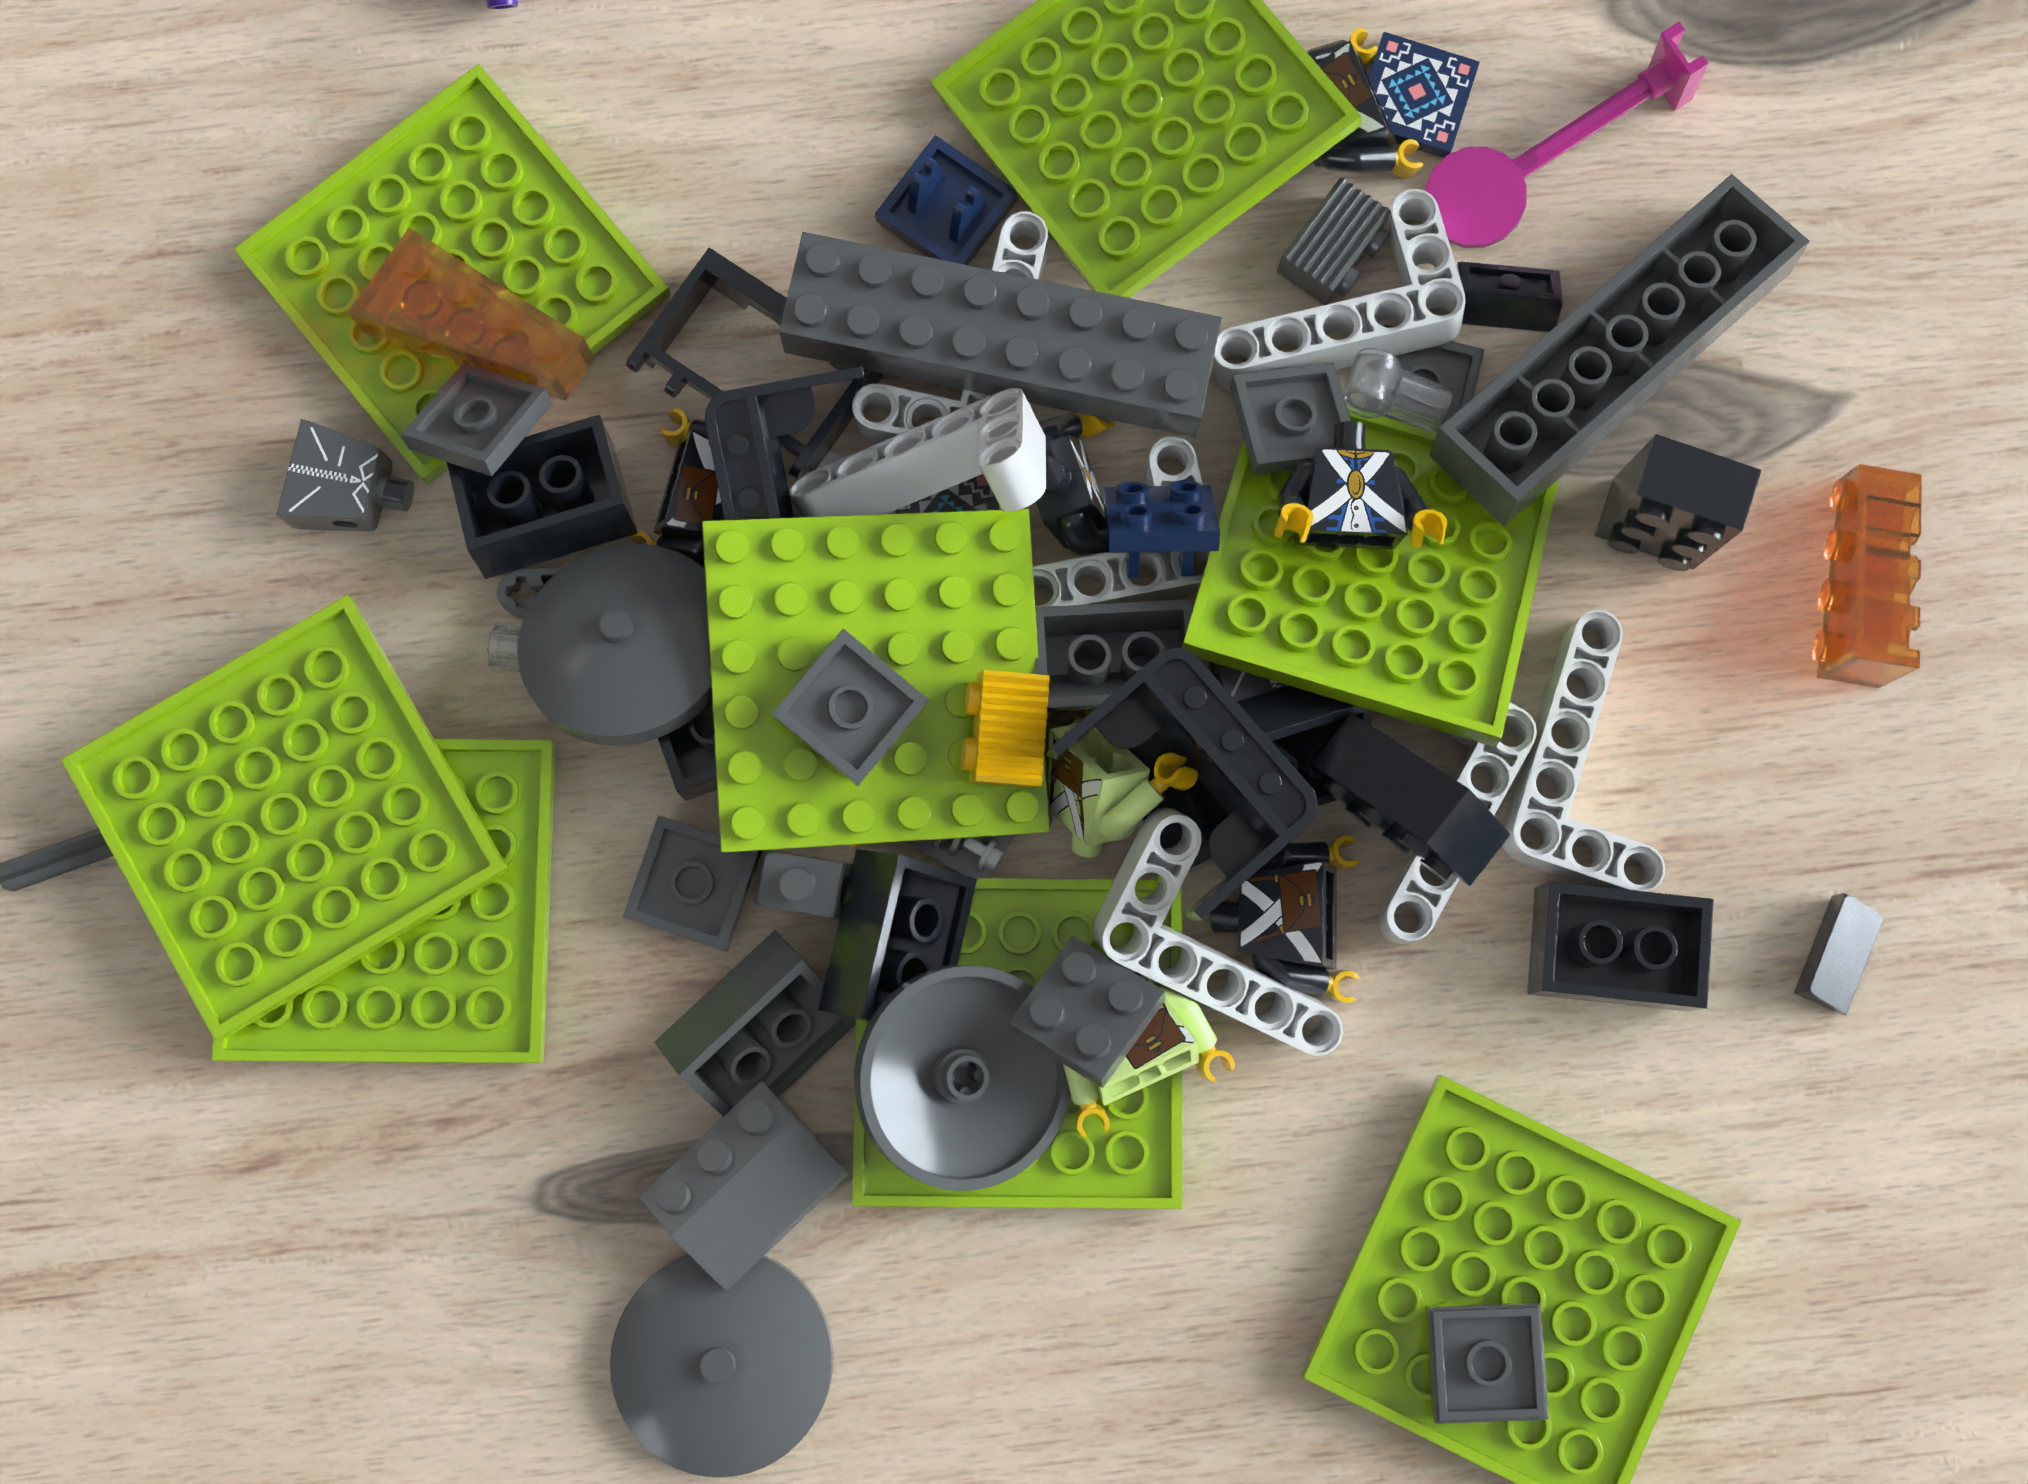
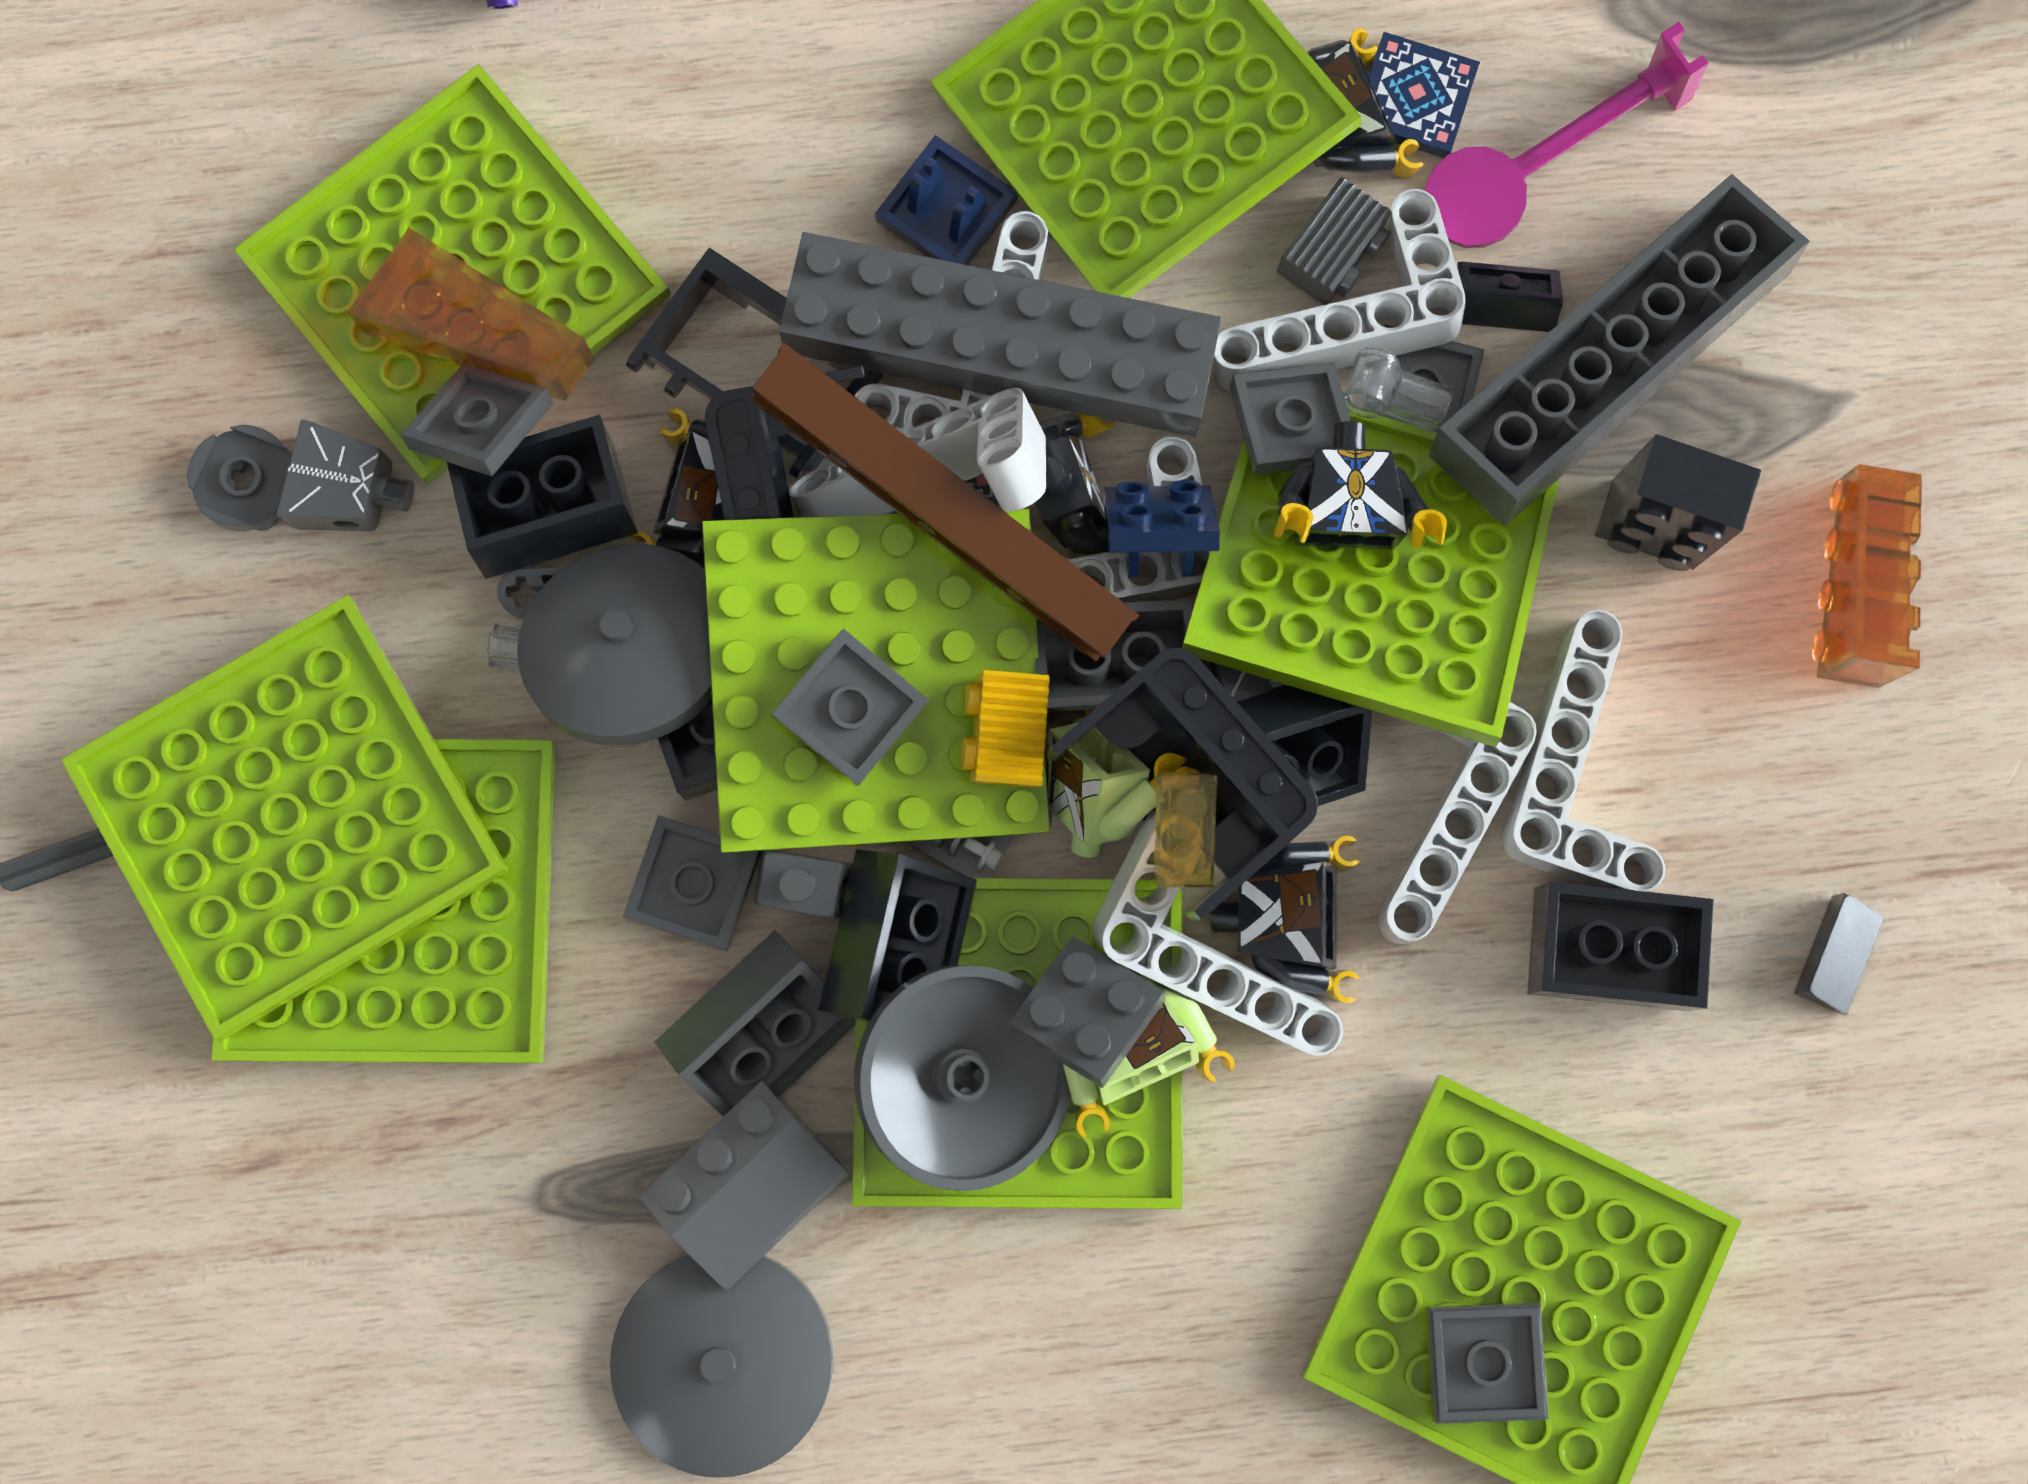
black brick [1312,713,1511,886] -> none
none -> dark grey plate [187,425,292,532]
none -> reddish brown tile [750,342,1139,662]
none -> clear yellow plate [1153,772,1217,887]

